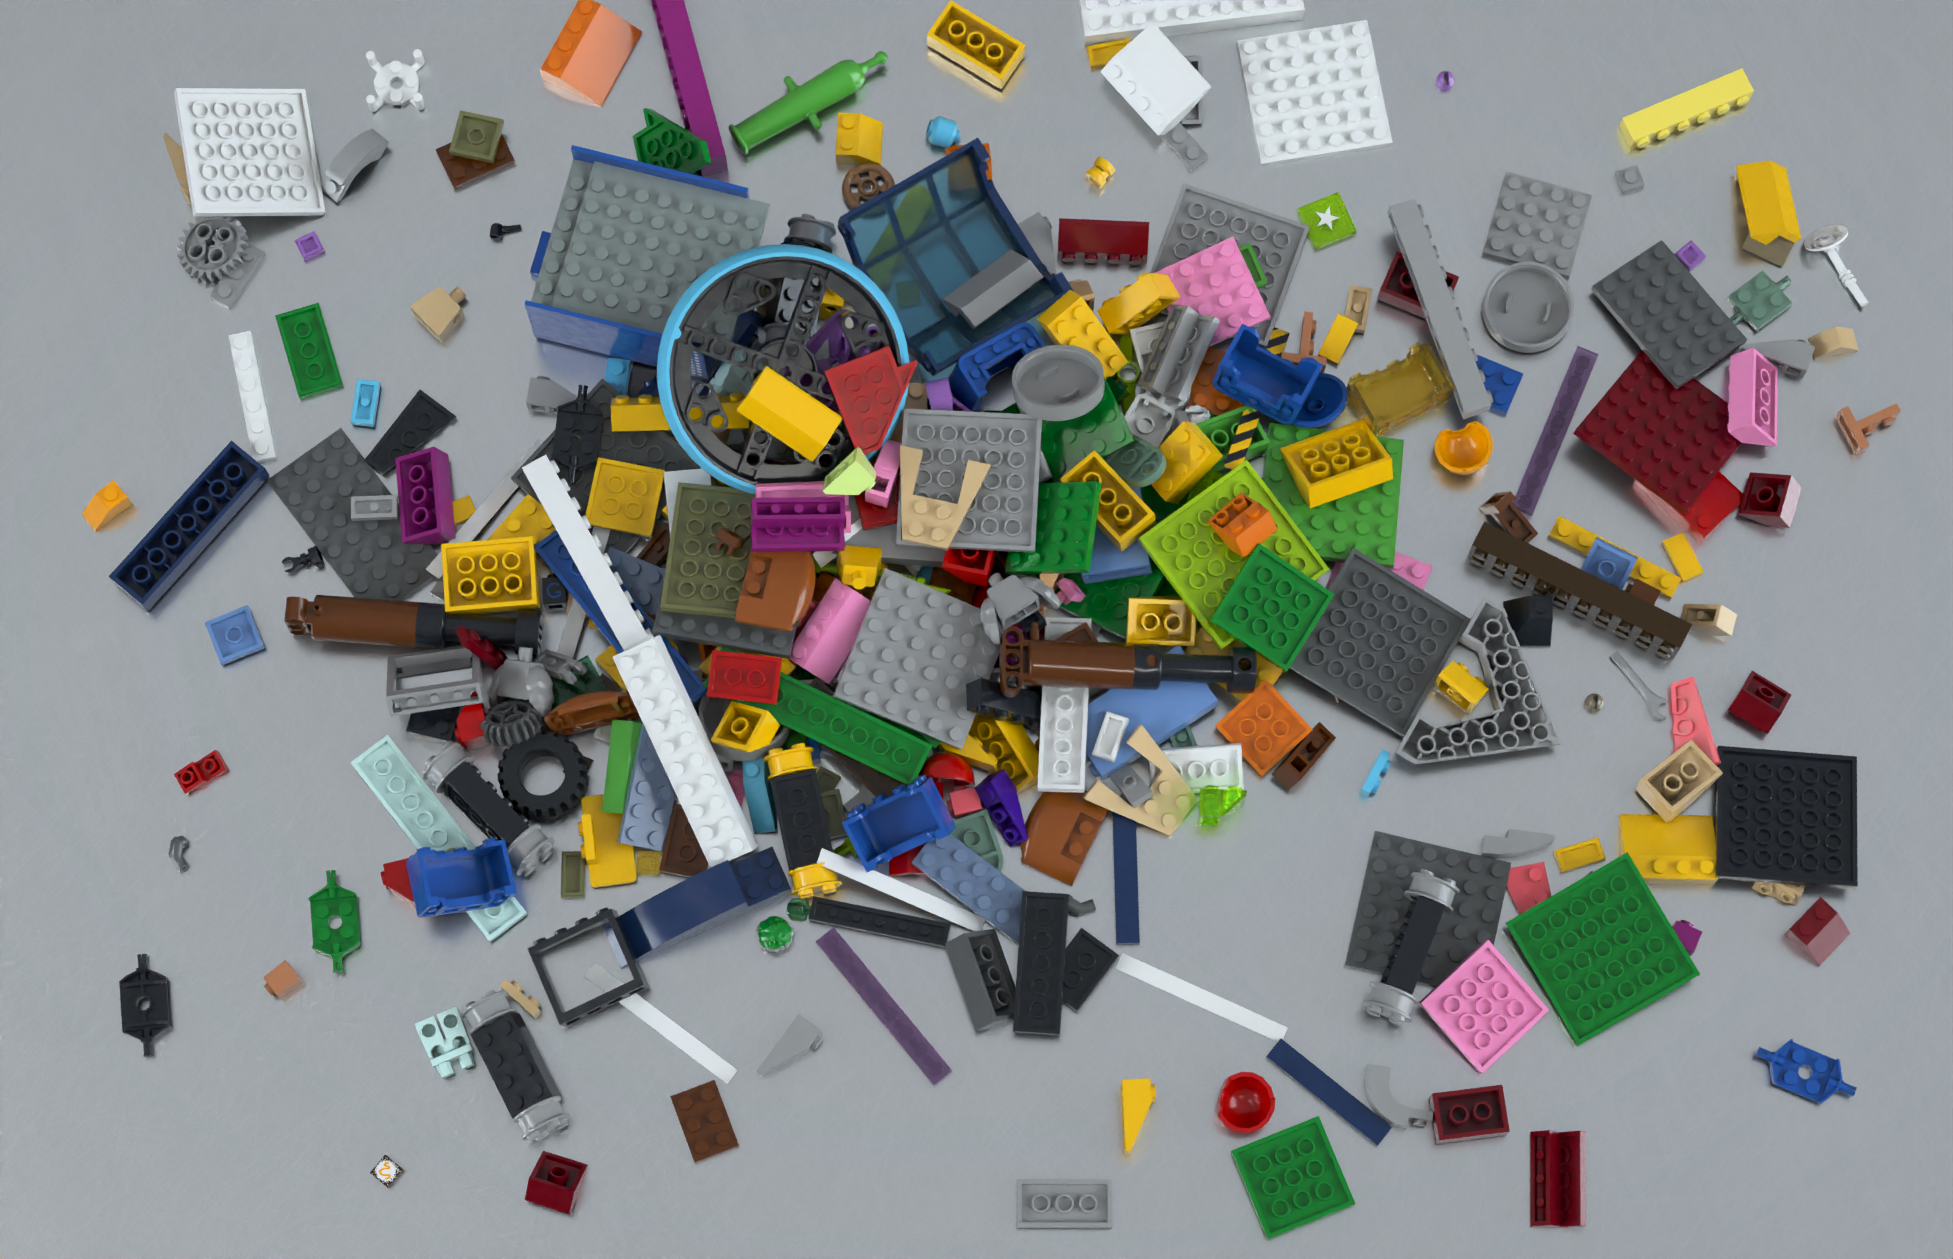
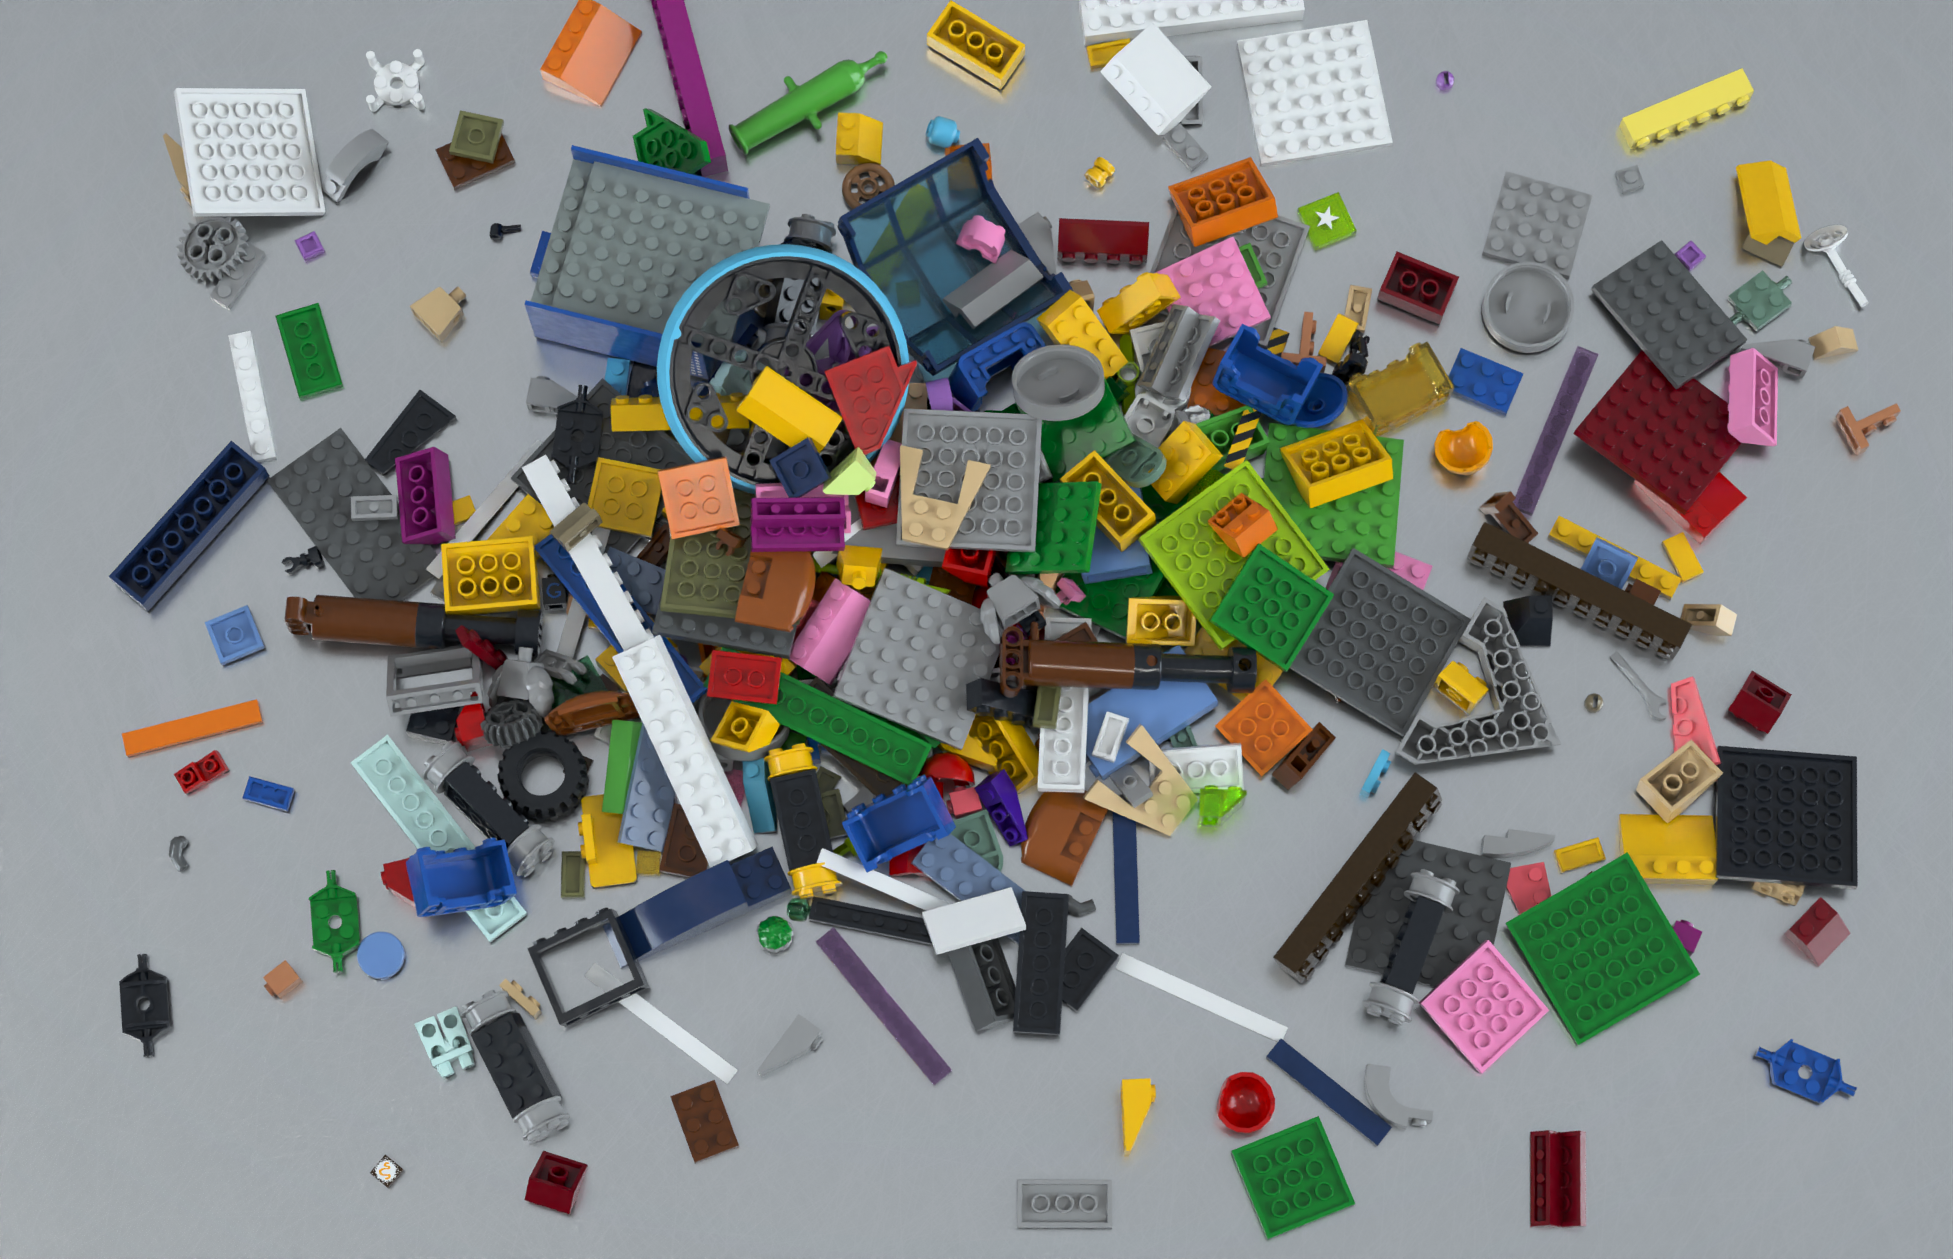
light orange slope [82,480,132,532] -> none
medium azure plate [350,379,381,427] -> none
light grey brick [1387,199,1493,419] -> none
dark red brick [1429,1085,1510,1144] -> none
dark red slope [1739,472,1802,528] -> none
none -> orange tile [122,699,263,757]
none -> blue plate [242,776,295,812]
none -> medium blue tile [357,932,405,980]
none -> dark tan panel [550,503,602,552]
none -> orange plate [657,456,740,539]
none -> dark blue plate [769,438,832,498]
none -> white tile [922,887,1026,955]
none -> bright pink cylinder [956,215,1005,264]
none -> olive tile [1033,686,1062,729]
none -> orange slope [1168,157,1278,247]
none -> dark brown brick [1273,772,1442,984]
none -> black piece [1332,330,1370,385]

